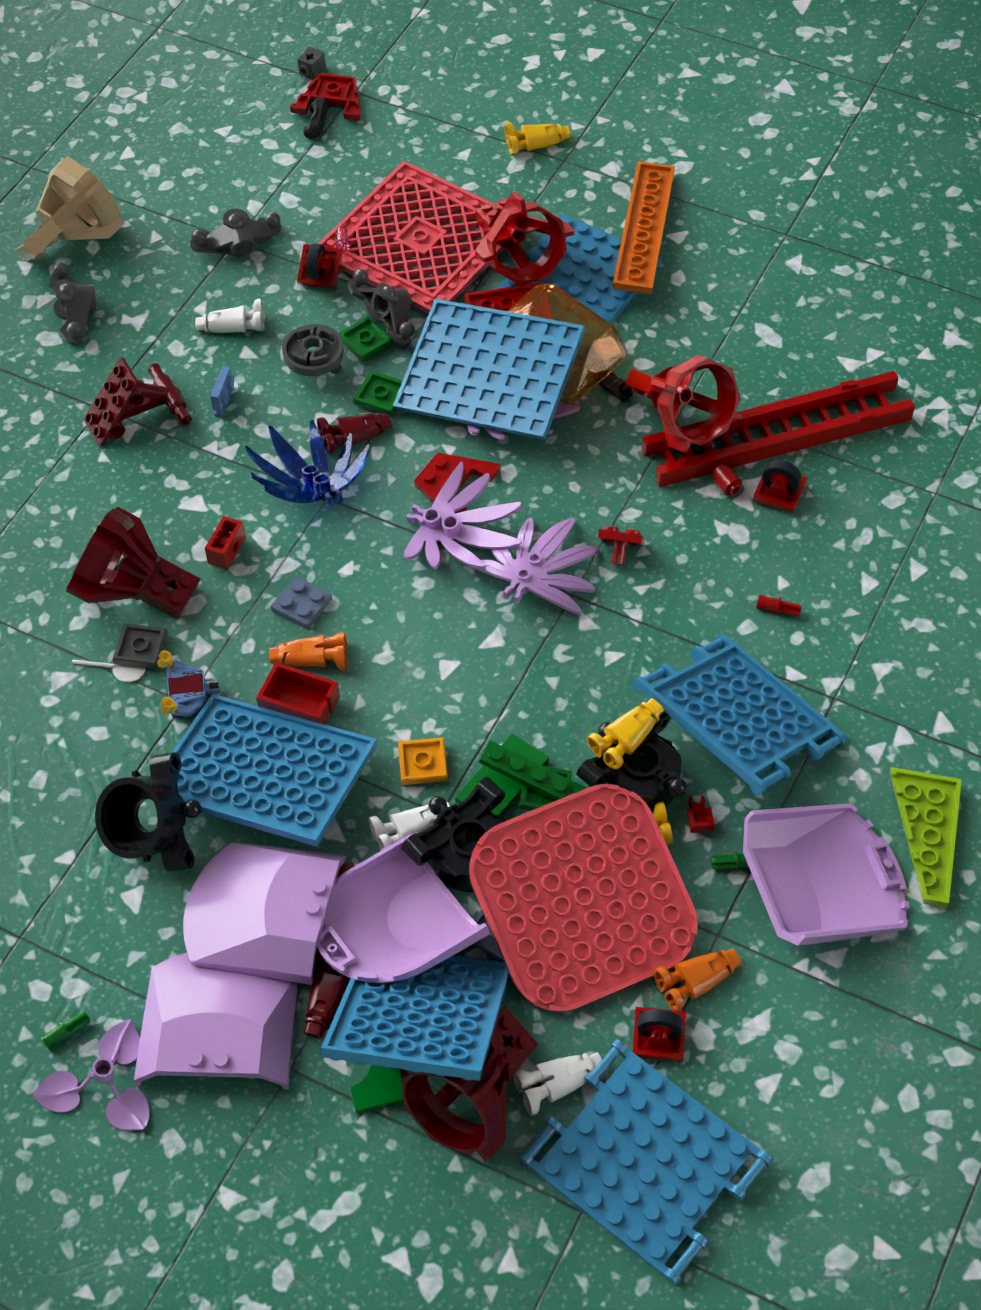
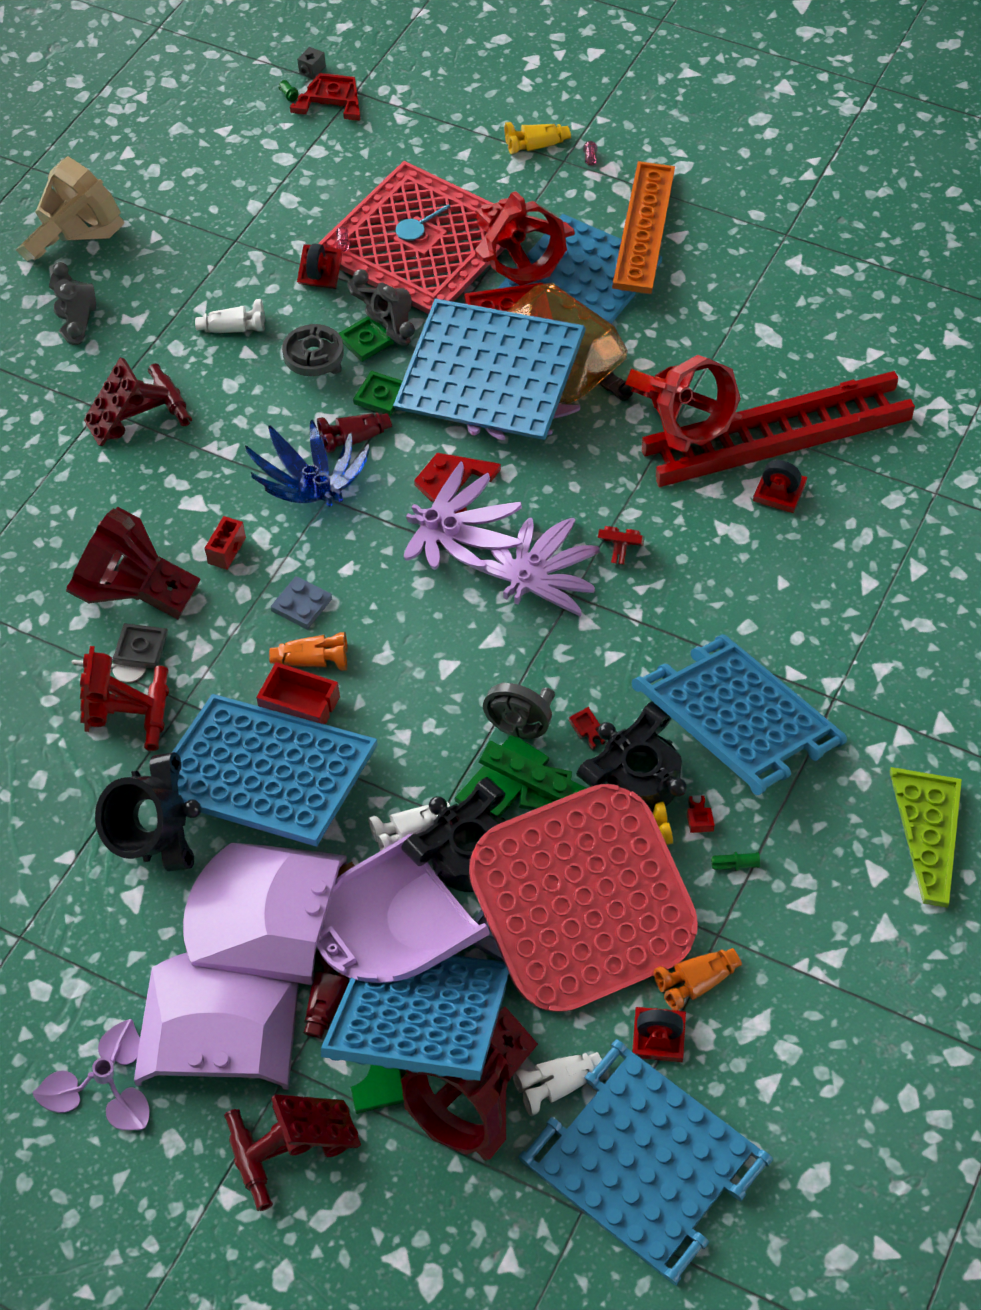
green axle [40,1011,90,1050] -> none
torso [157,650,220,718] -> none
dark grey piece [190,208,281,257] -> none
medium blue plate [210,366,234,417] -> none
black piece [303,97,329,139] -> none
light orange plate [398,737,448,785] -> none
yellow piece [586,698,665,769] -> none
red brick [712,464,742,496] -> none
lavender windscreen [743,803,909,946] -> none
red axle [756,594,802,617] -> none
none -> red plate [80,646,169,751]
none -> dark red plate [224,1094,361,1211]
none -> green pin [278,80,299,101]
none -> medium azure piece [396,204,450,241]
none -> dark grey piece [483,683,555,739]
none -> red plate [568,706,606,750]
none -> clear pink pin [583,141,598,166]

